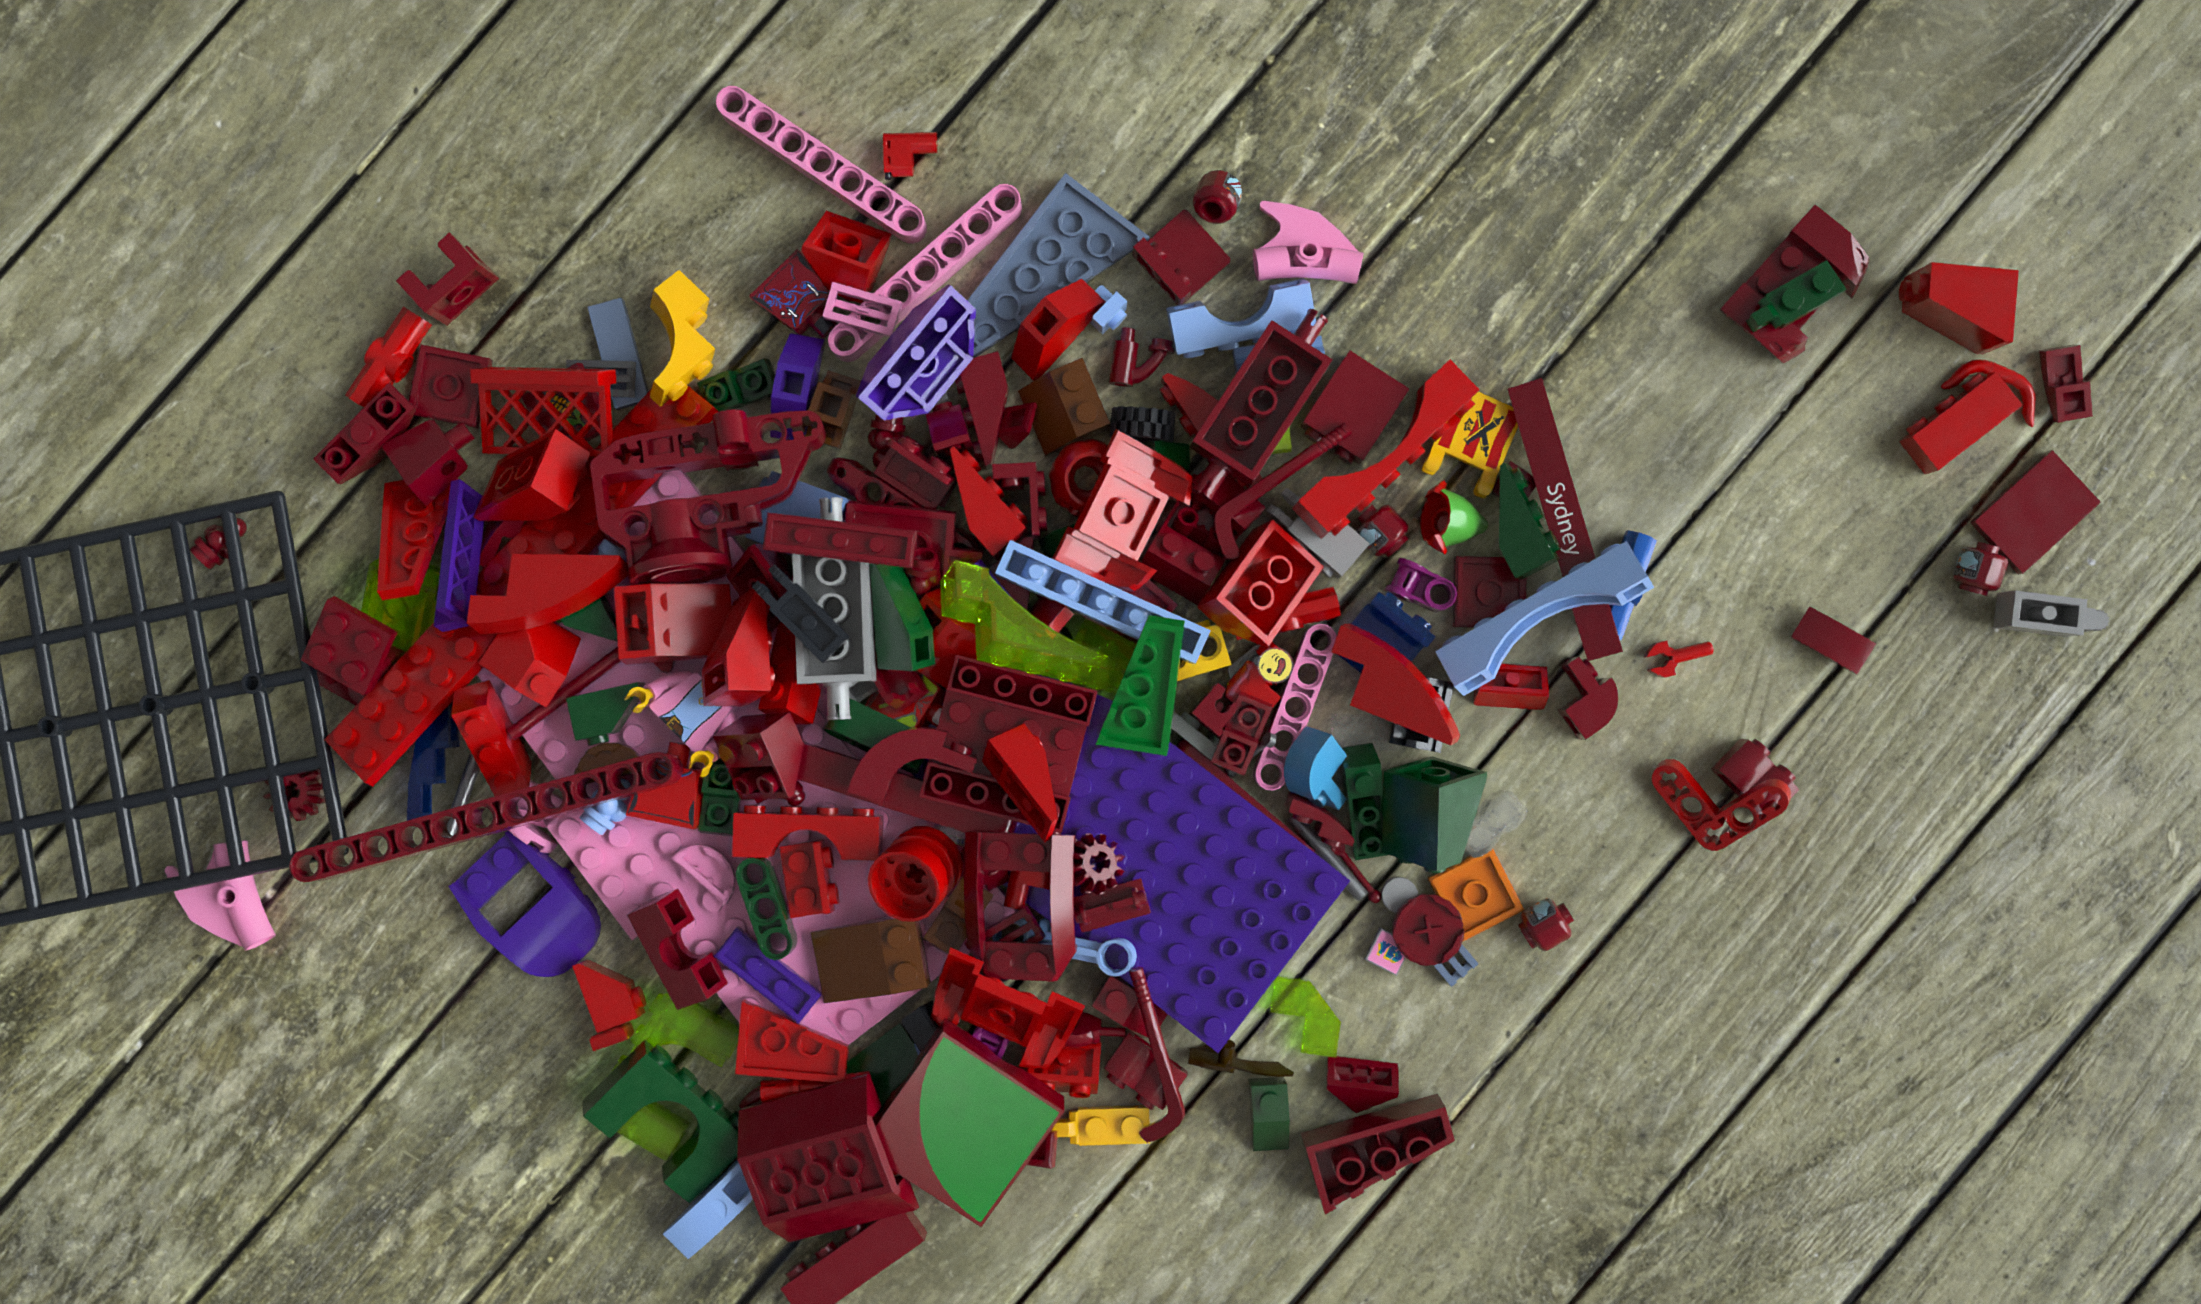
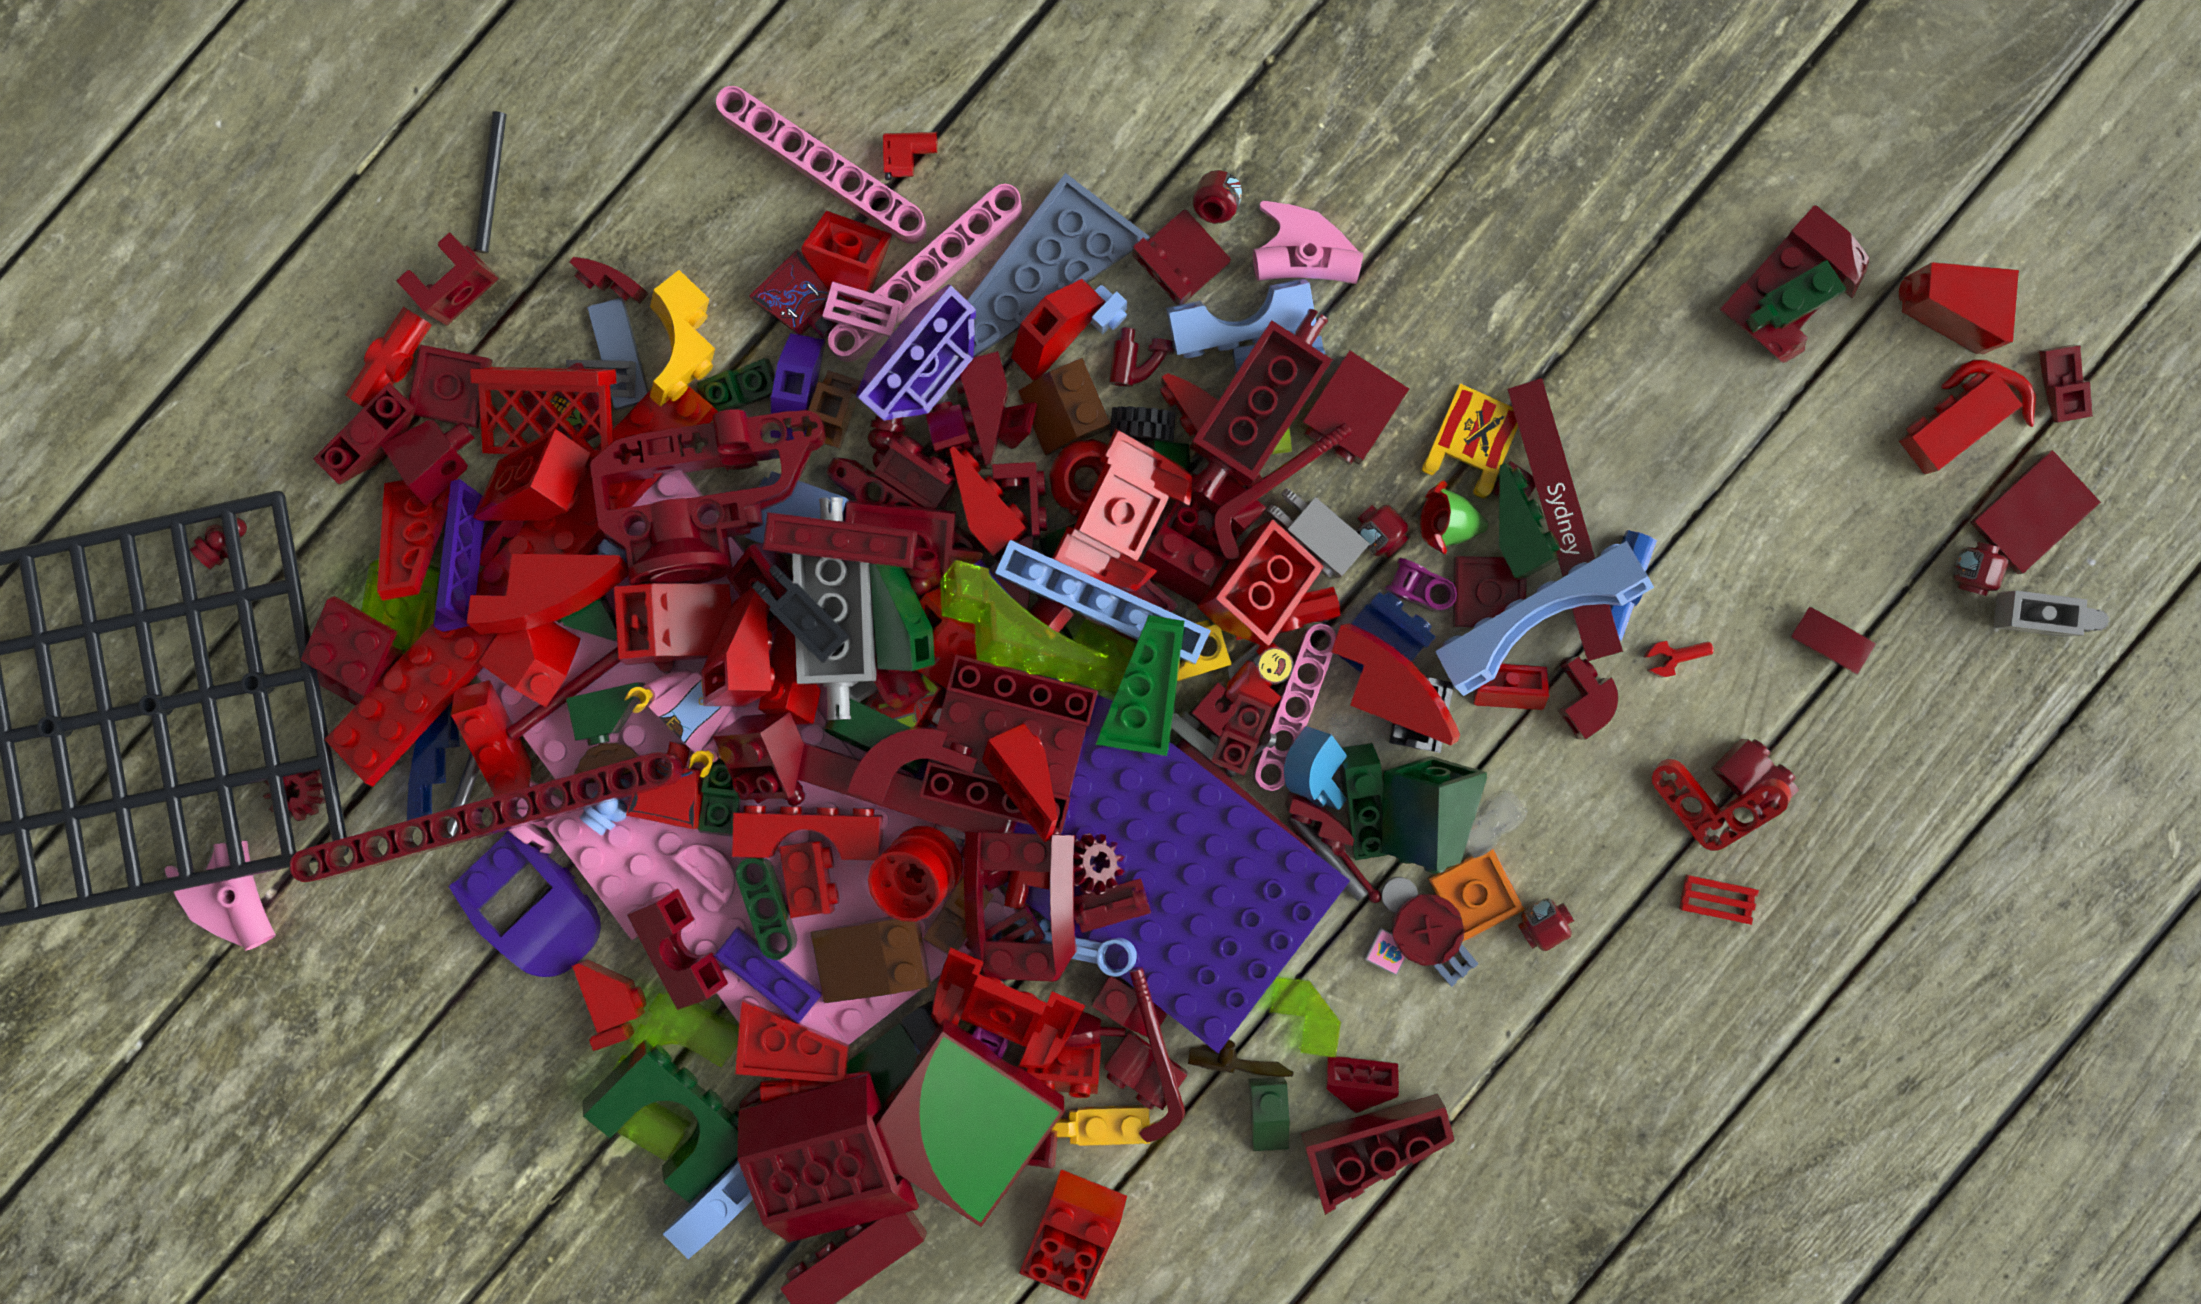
red arch [1292,359,1480,539] -> none
none -> black bar [474,111,507,253]
none -> dark red slope [569,257,649,304]
none -> red slope [1019,1169,1127,1300]
none -> red tile [1679,874,1759,925]

